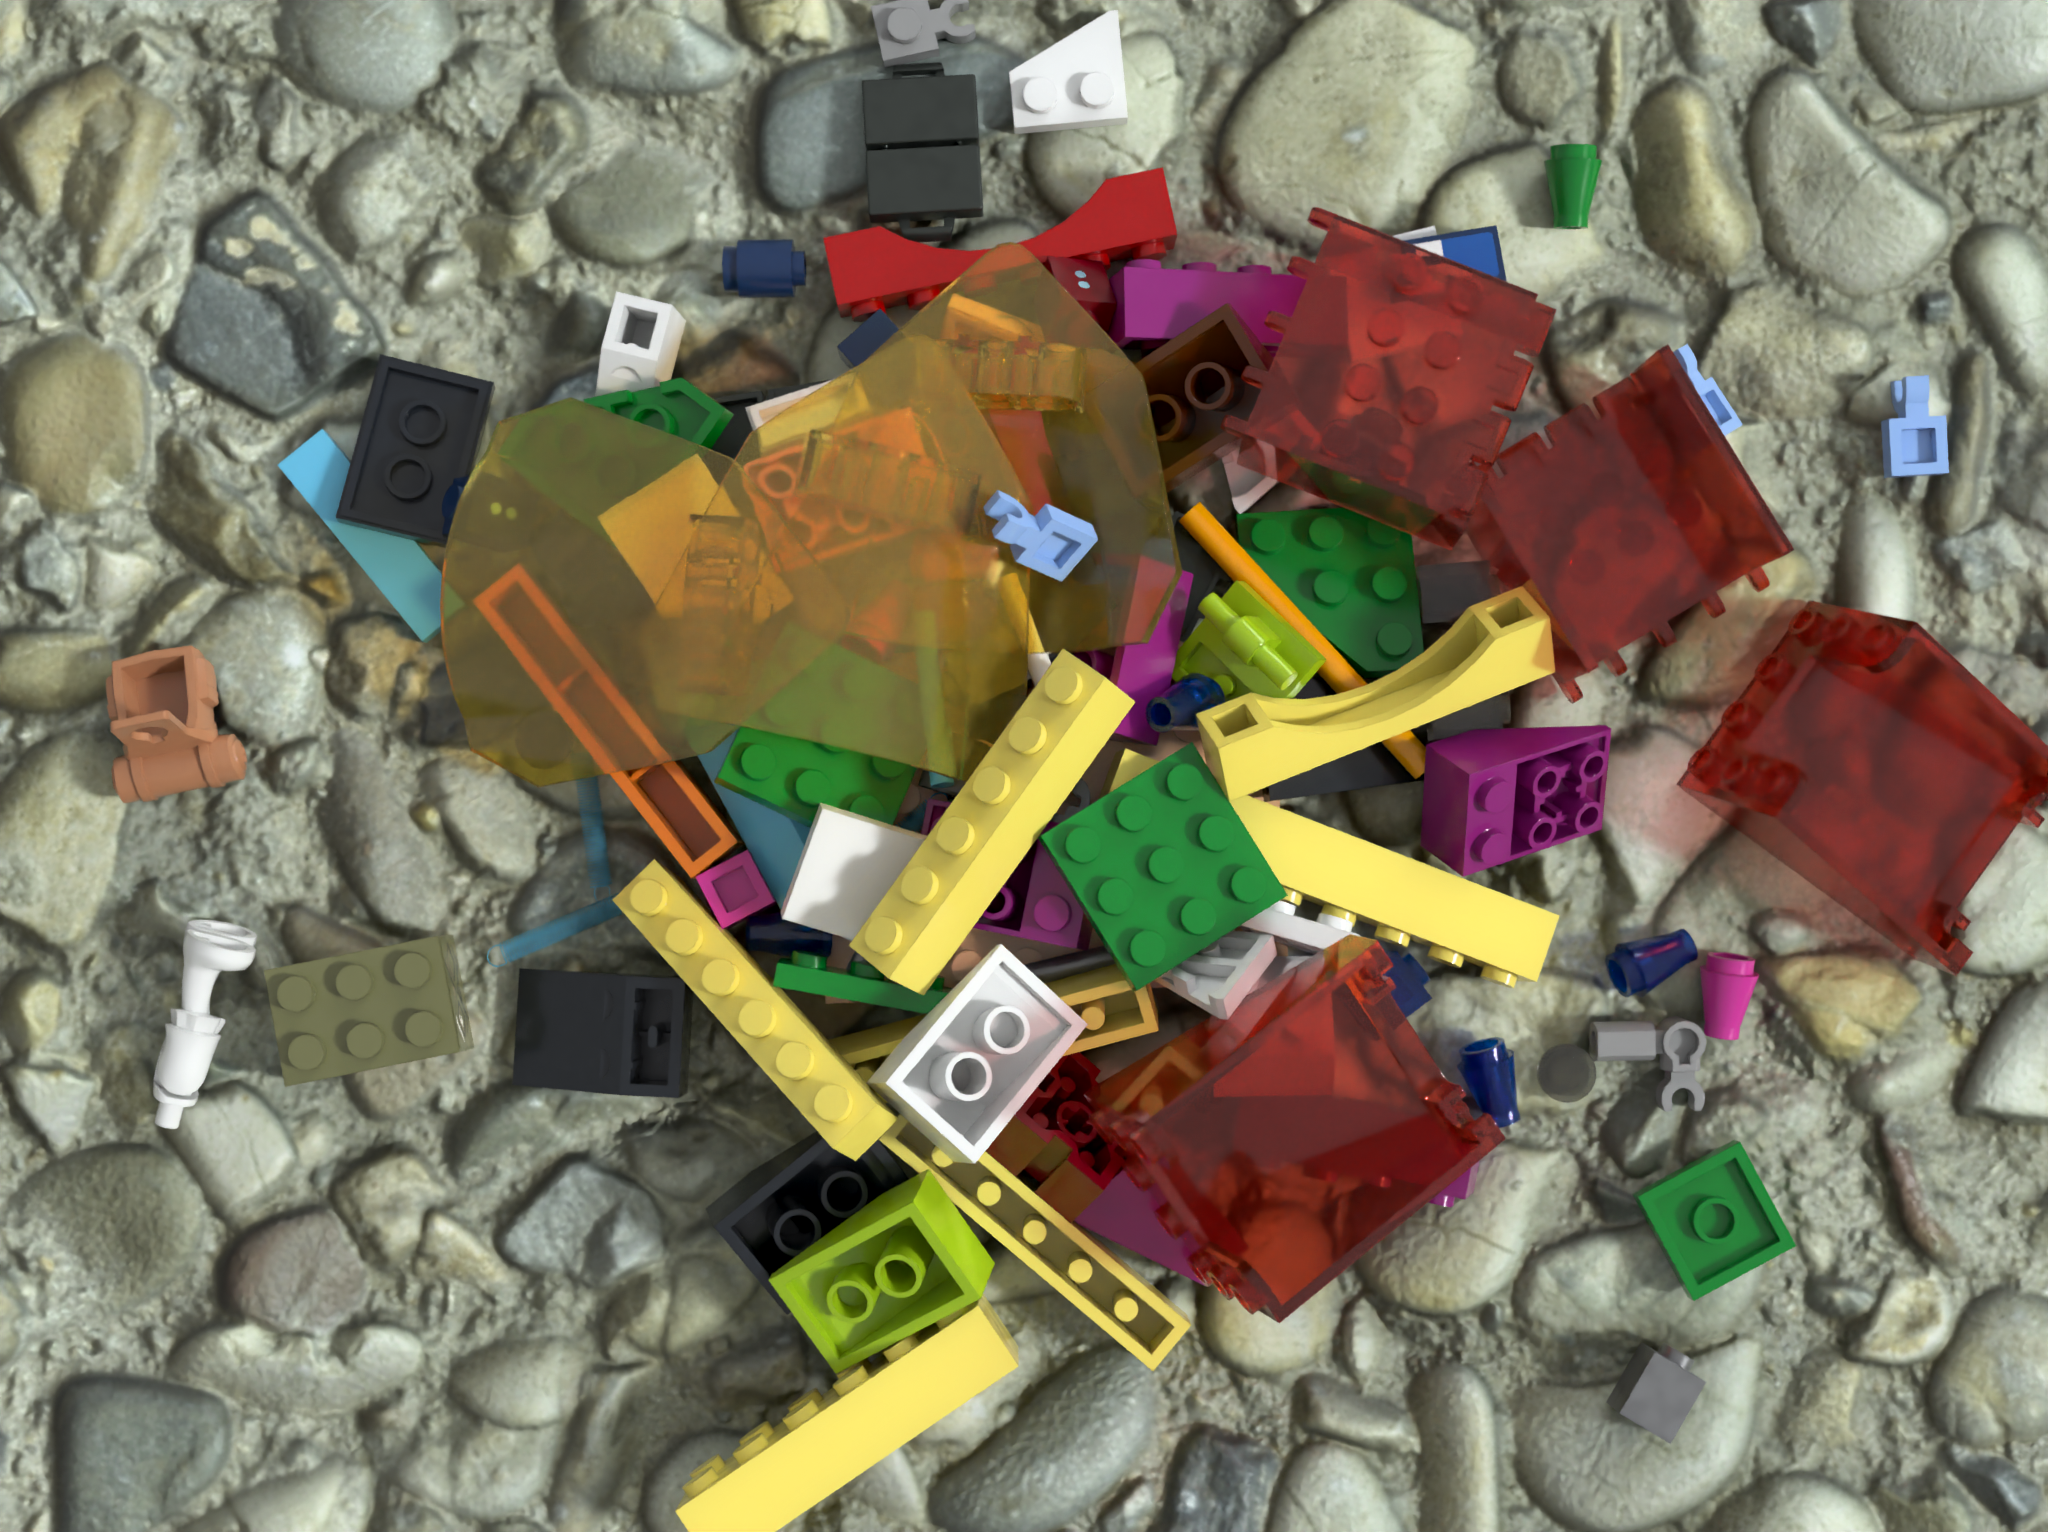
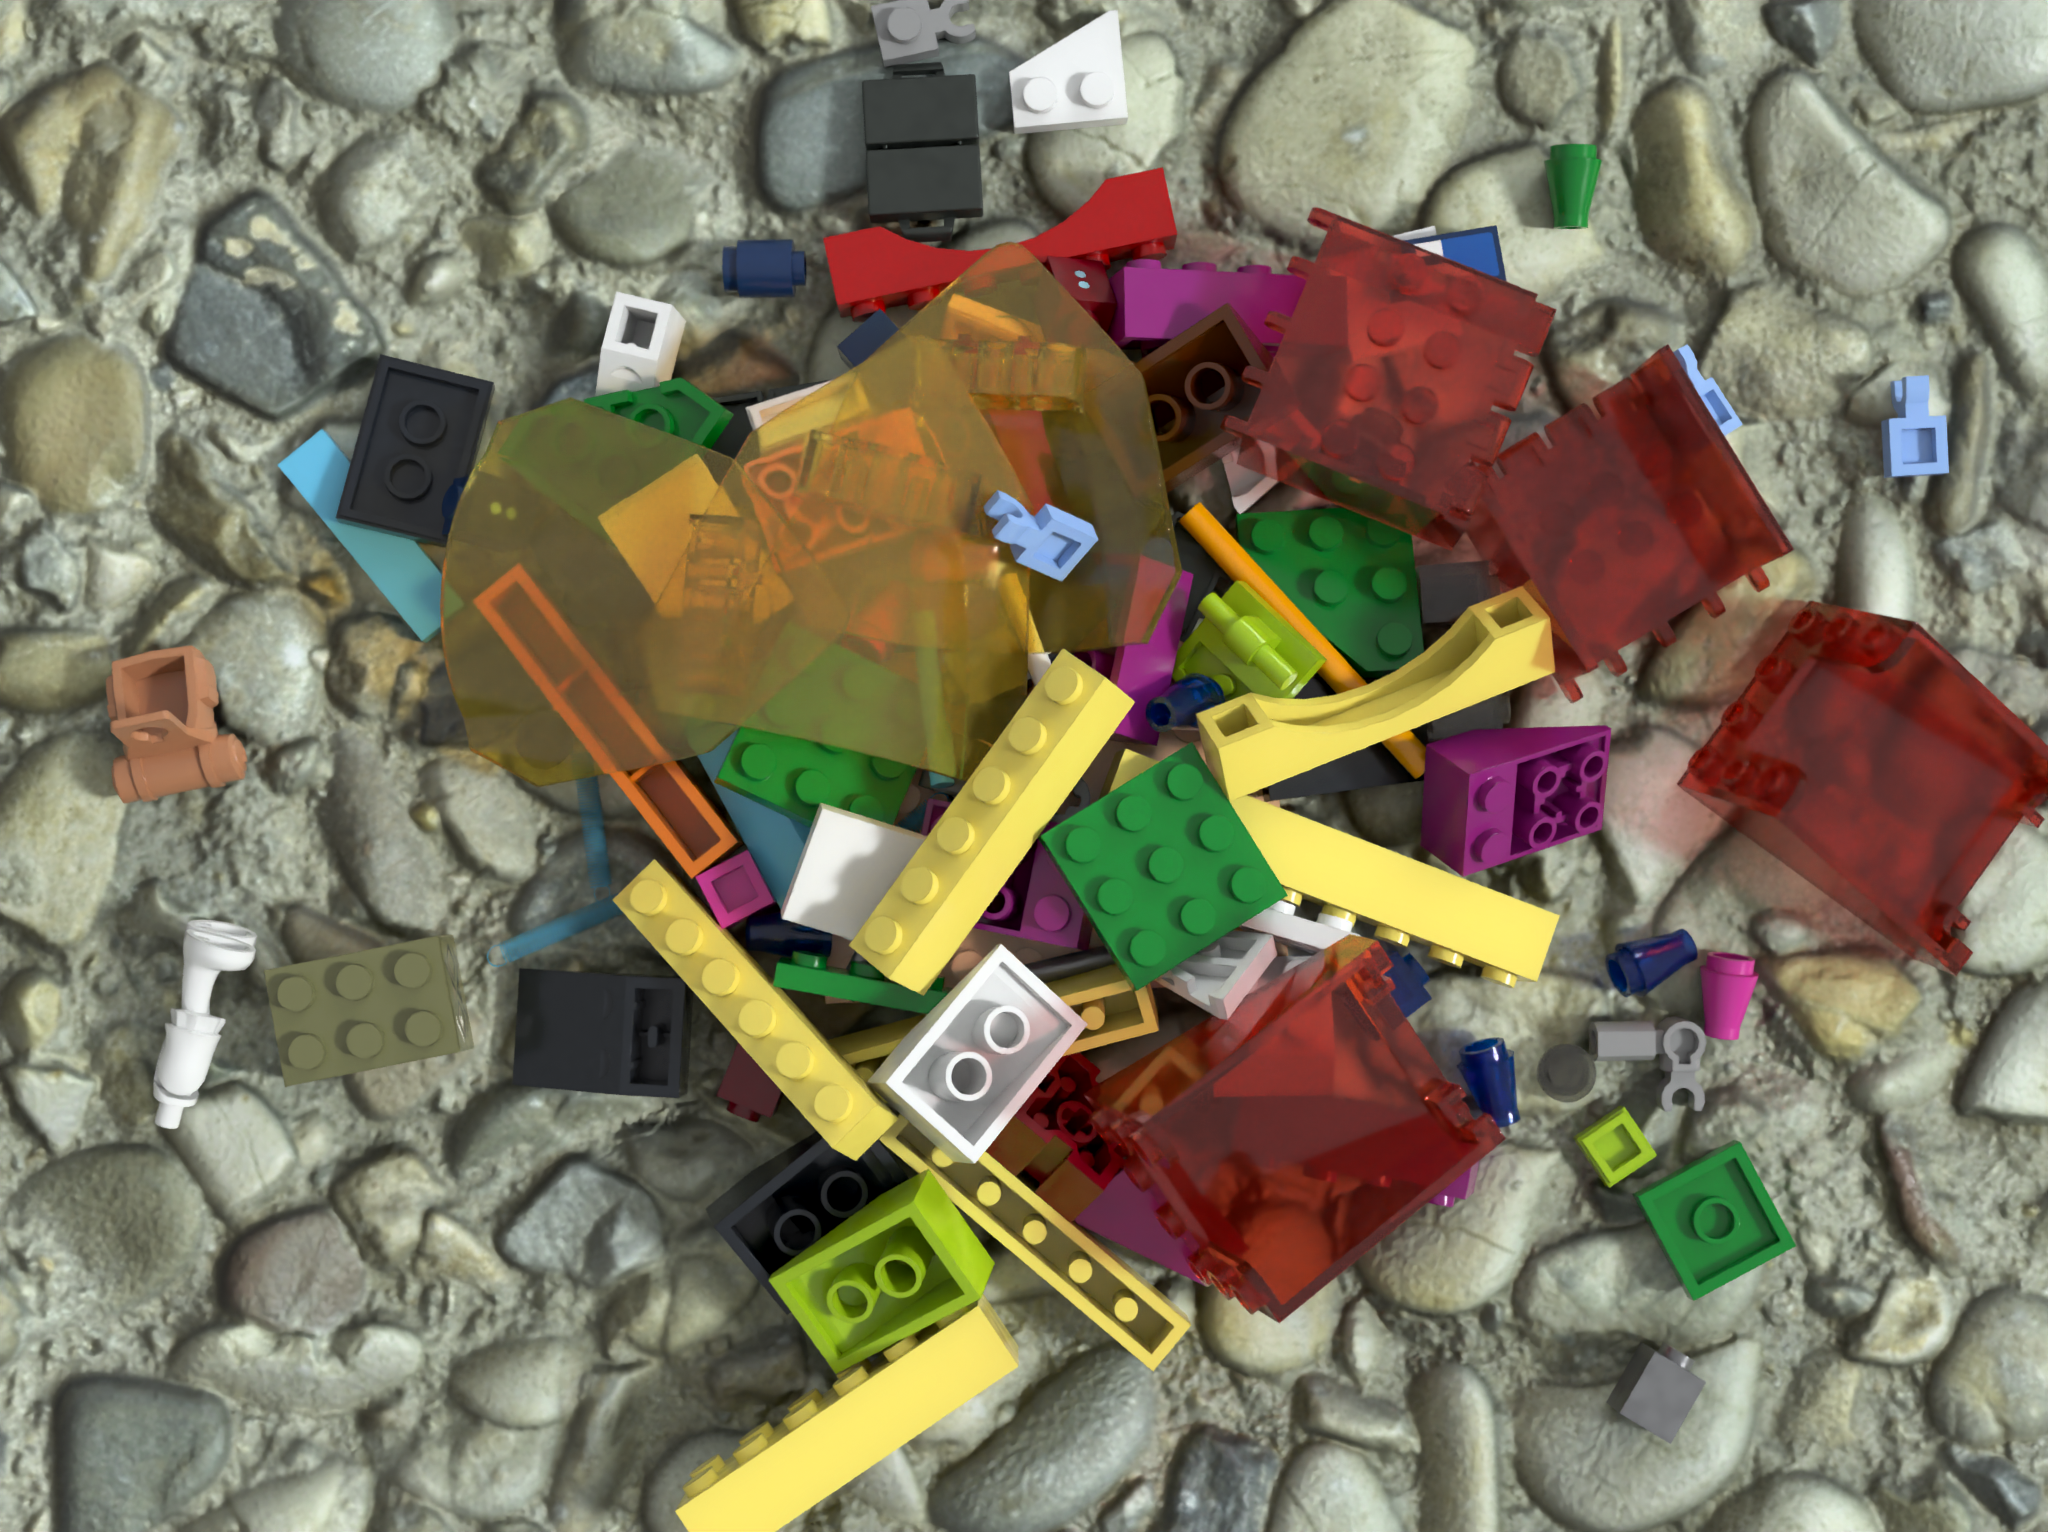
none -> dark red brick [716,1042,784,1122]
none -> lime tile [1572,1105,1657,1188]

